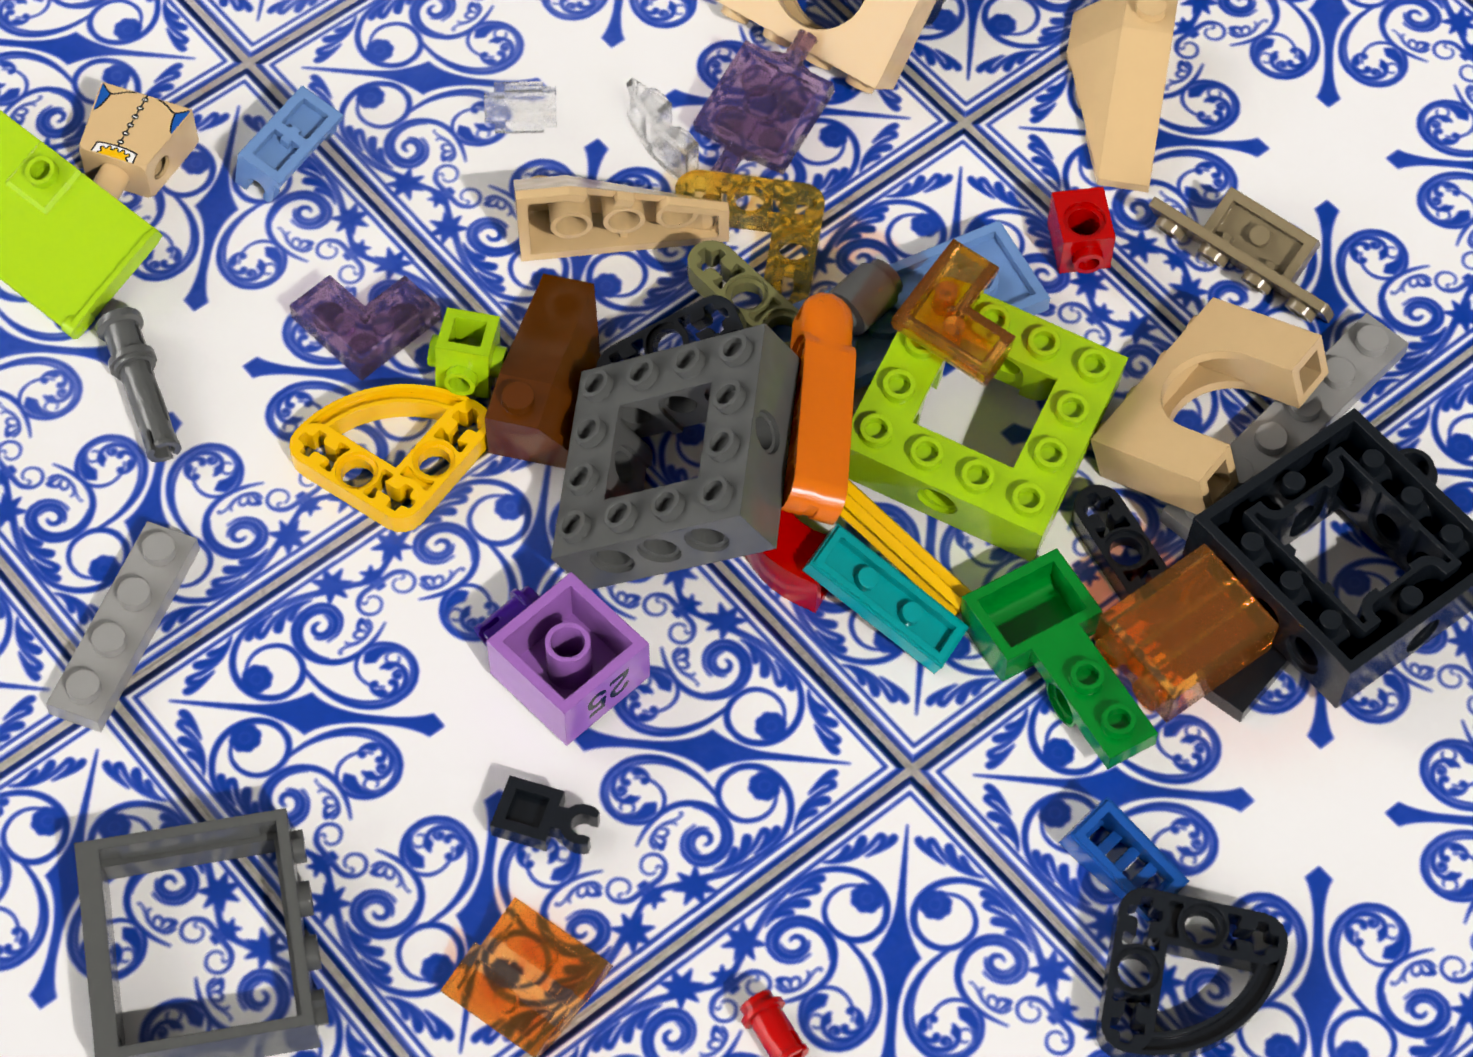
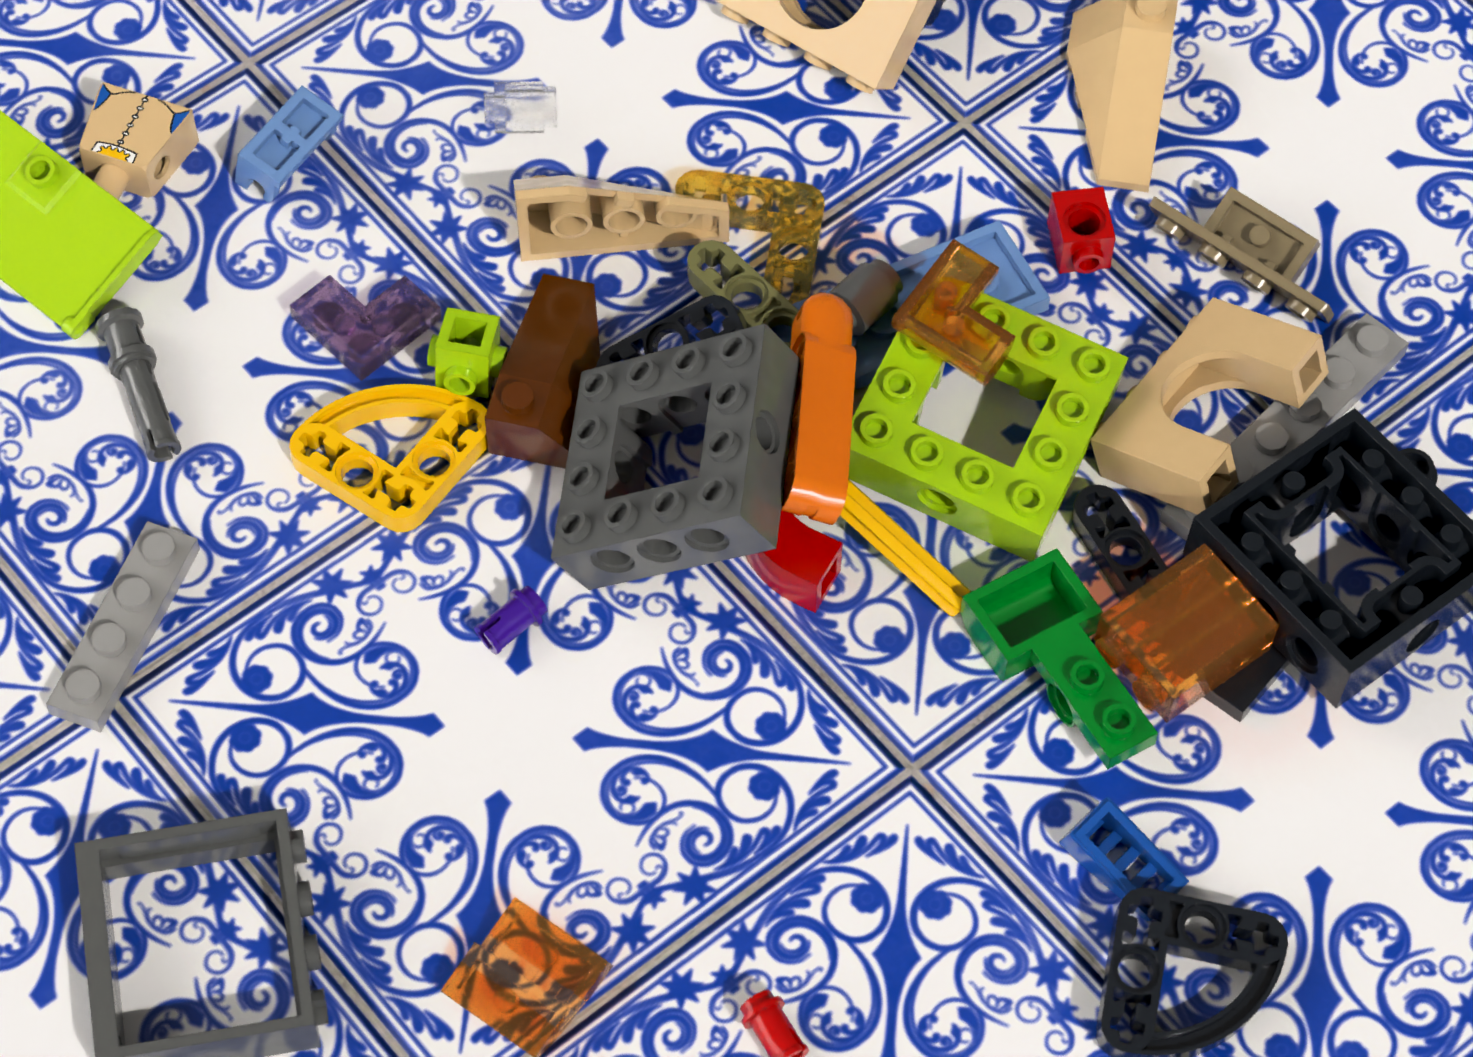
medium lavender brick [487,572,650,746] -> none
black plate [490,775,600,854] -> none
clear slope [626,77,699,186] -> none
clear purple plate [693,29,835,184] -> none
teal tile [802,523,969,674] -> none

